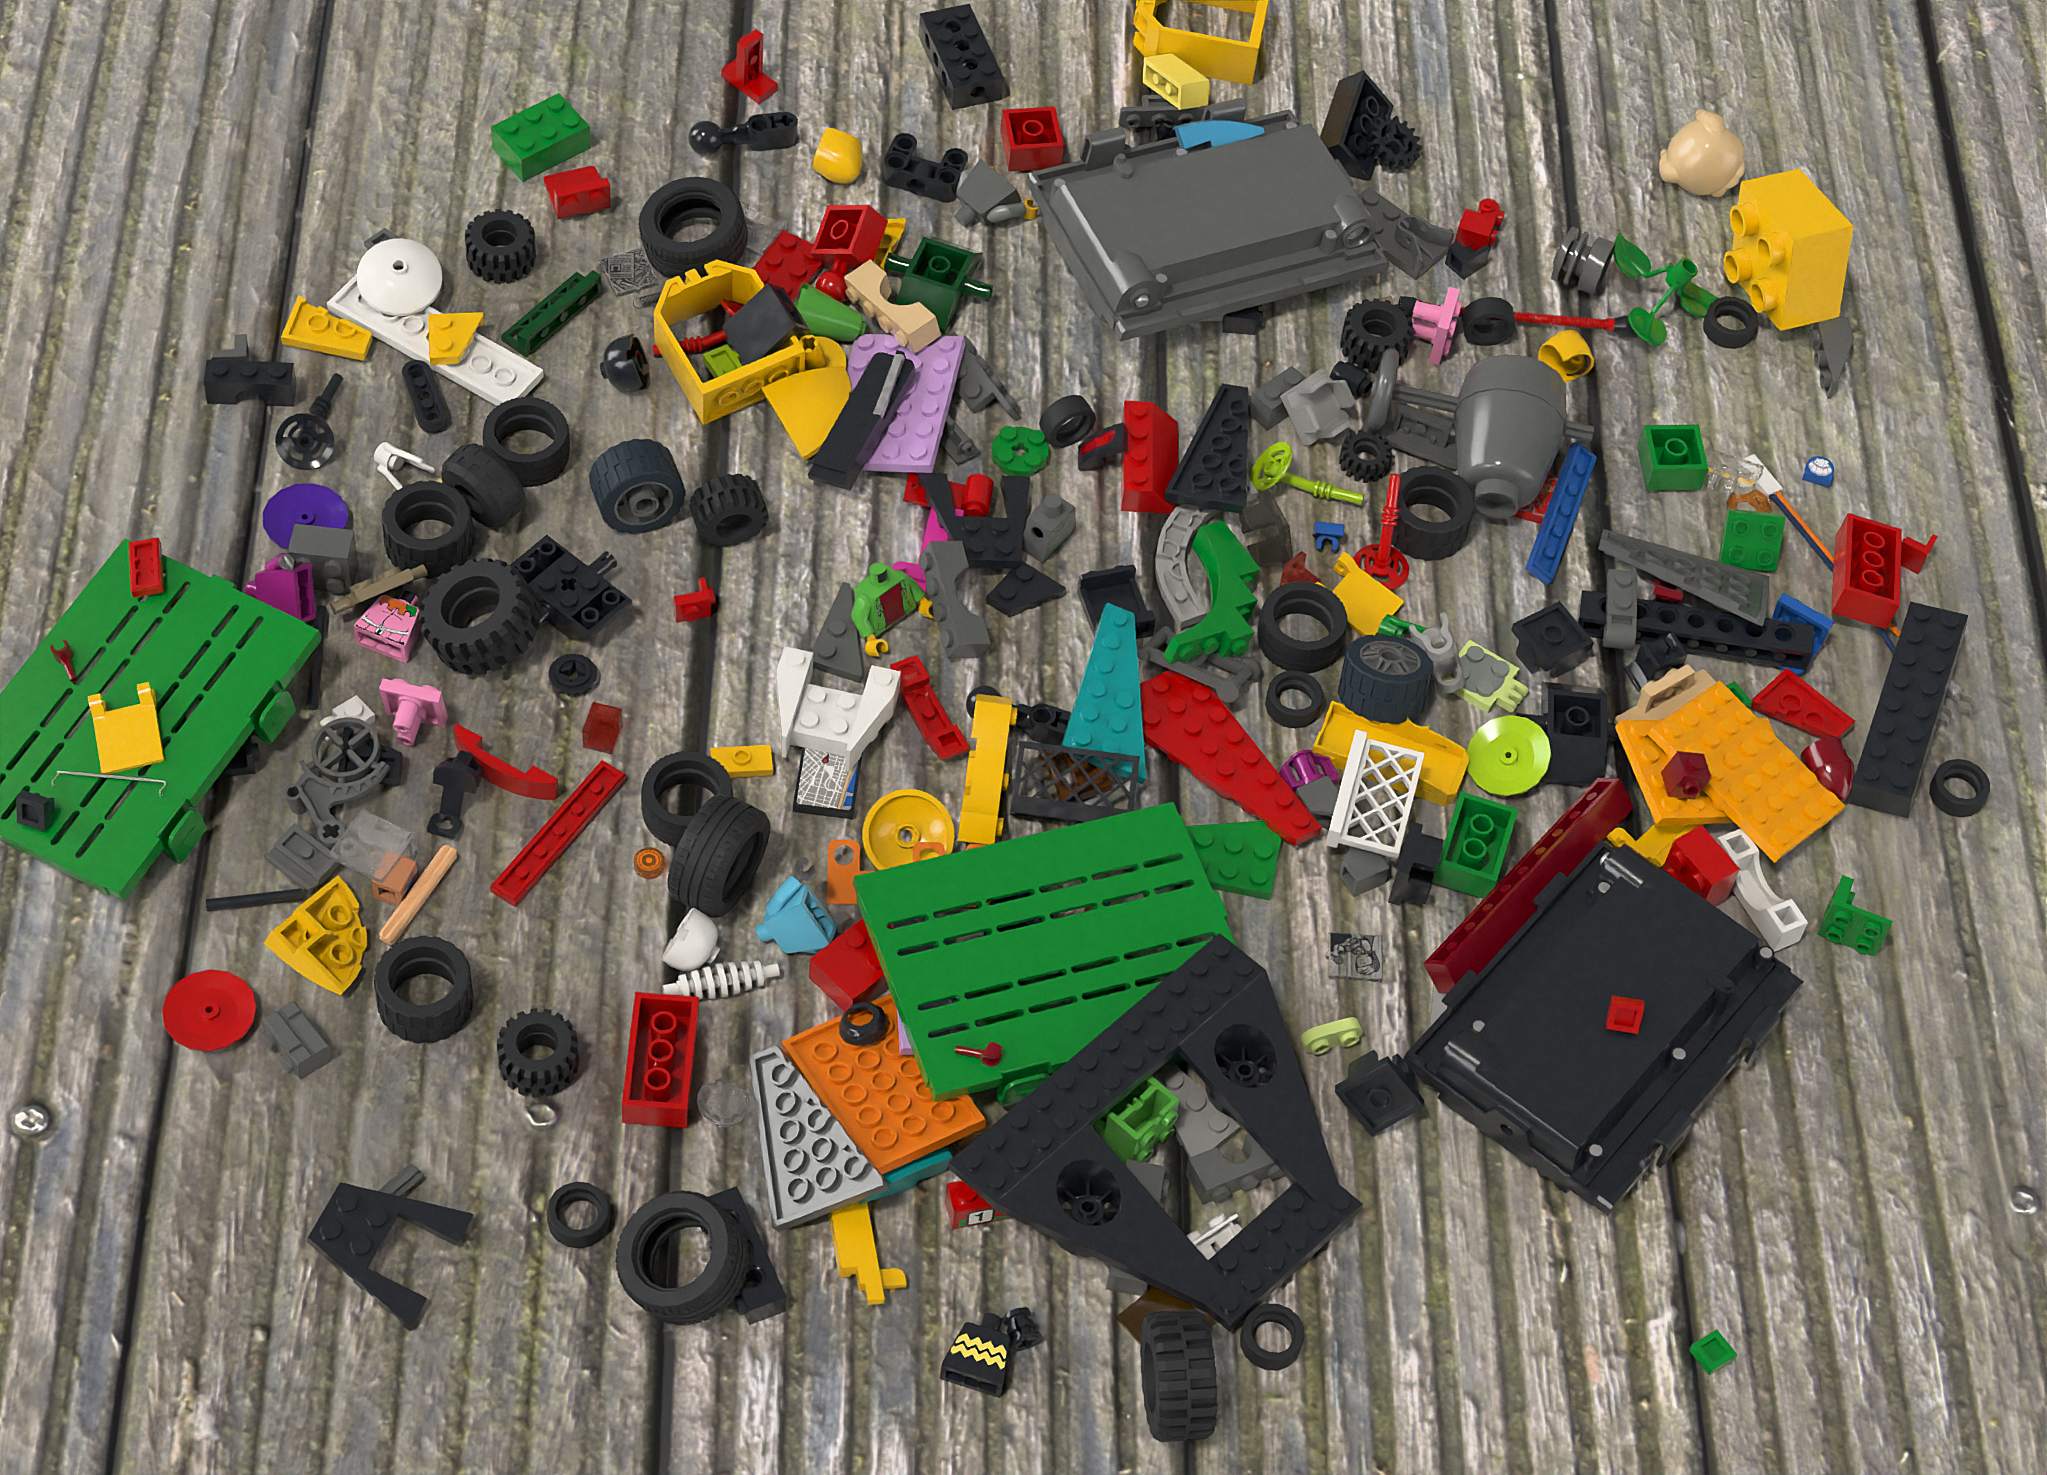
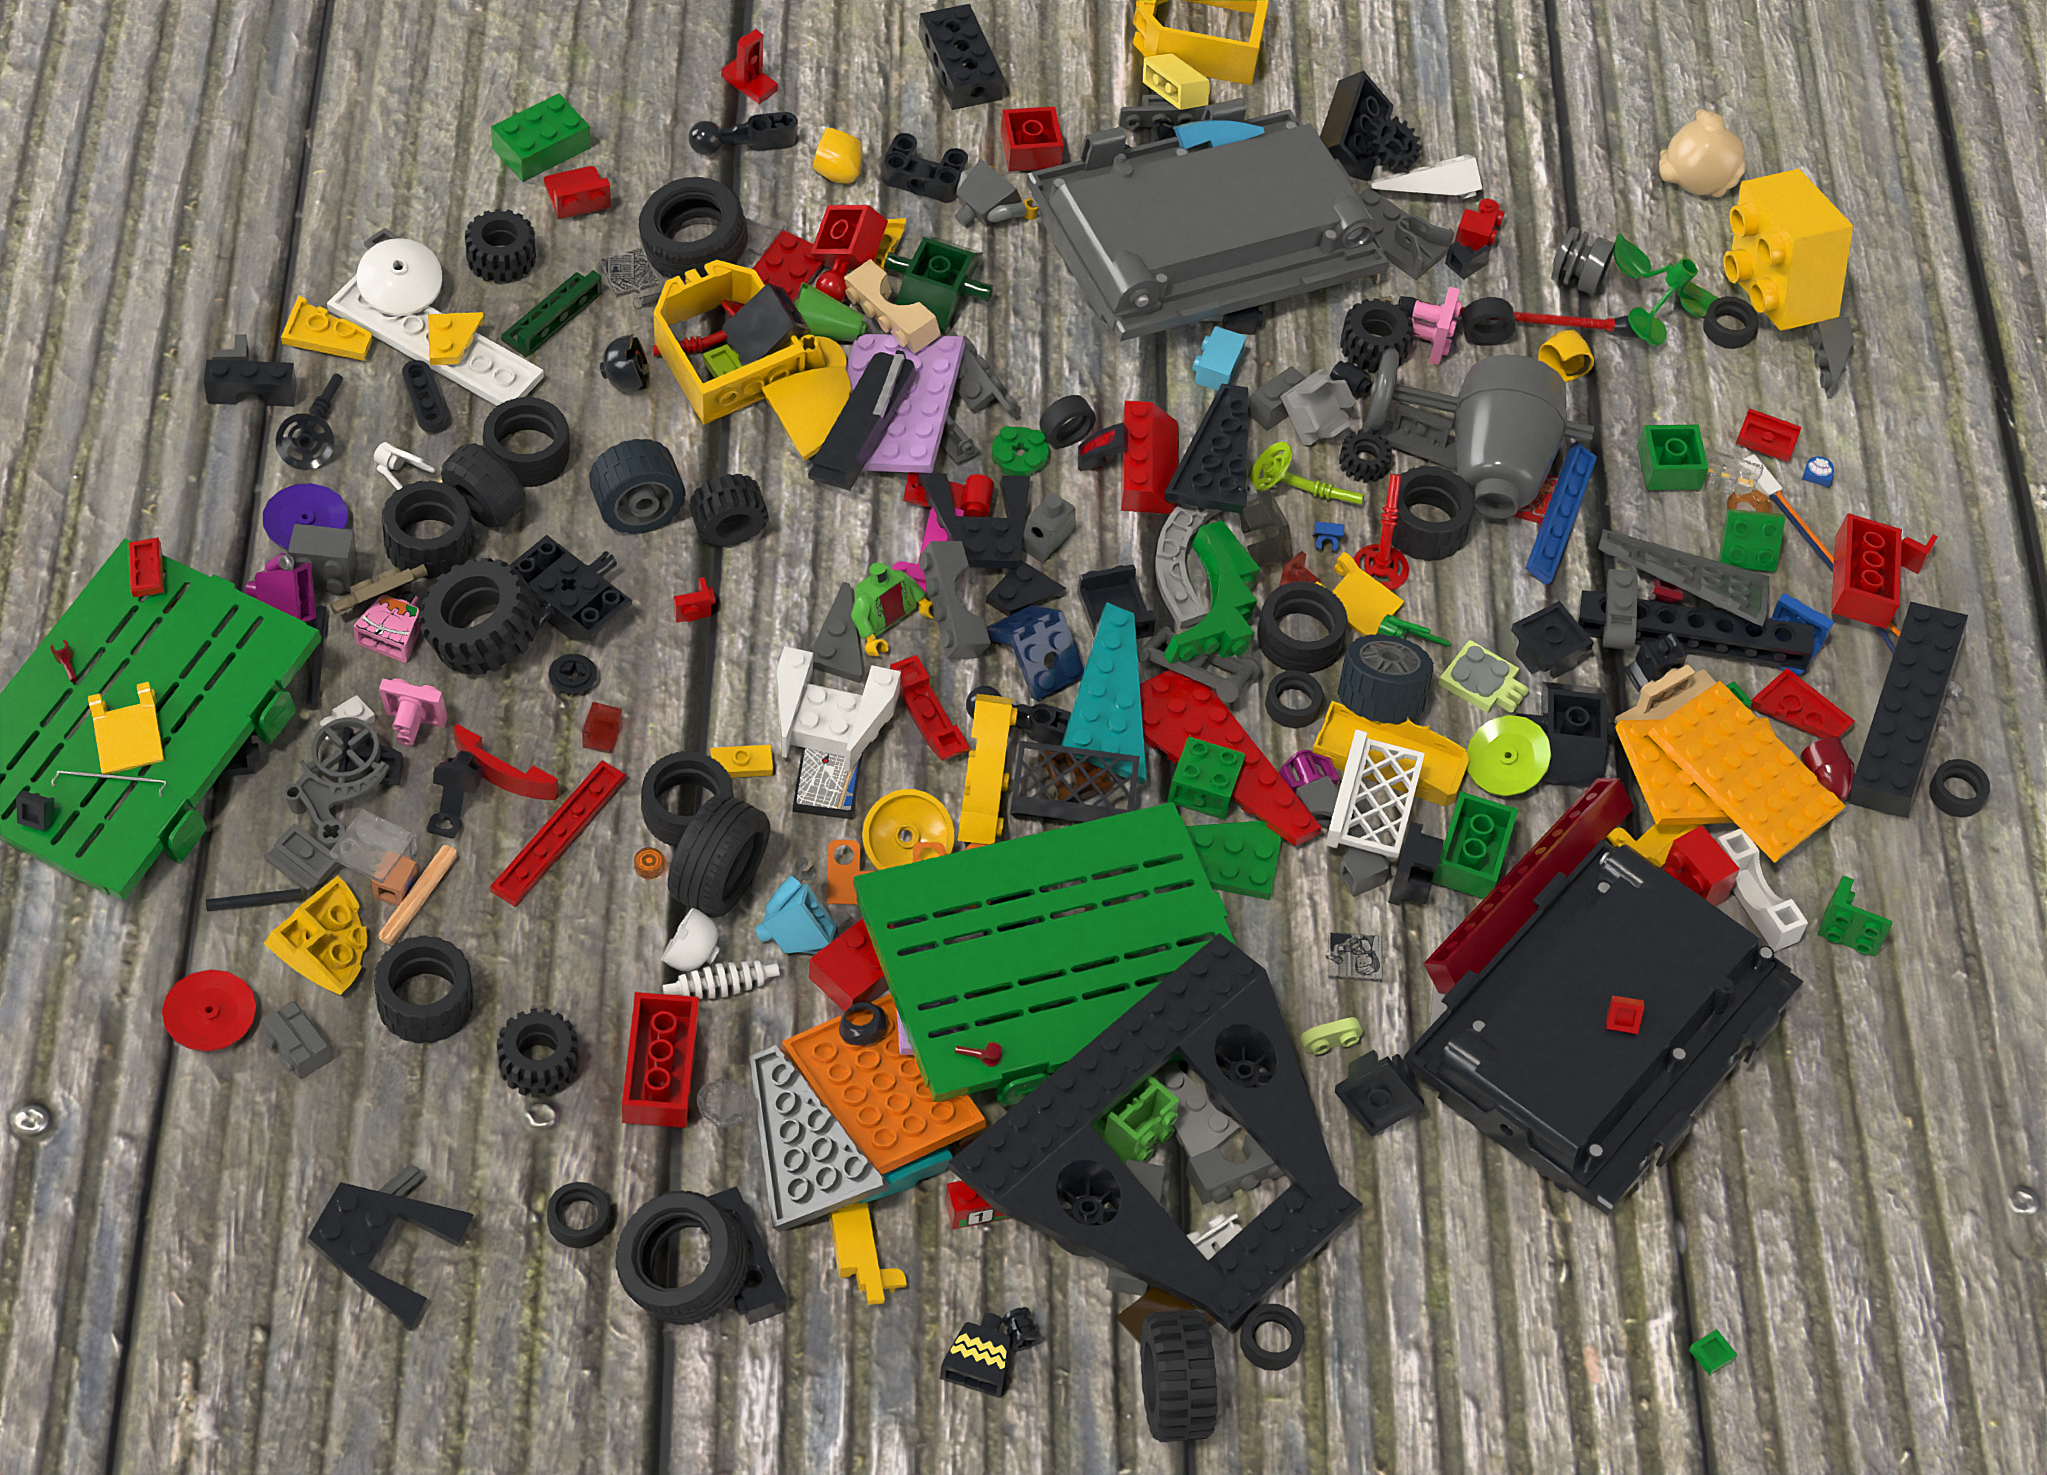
light grey piece [1408,612,1465,693] -> none
dark red brick [1661,751,1711,799] -> none
none -> dark blue bracket [986,605,1084,700]
none -> green bracket [1167,737,1245,820]
none -> medium azure brick [1192,326,1247,391]
none -> white wedge [1368,154,1482,199]
none -> red plate [1736,408,1802,462]

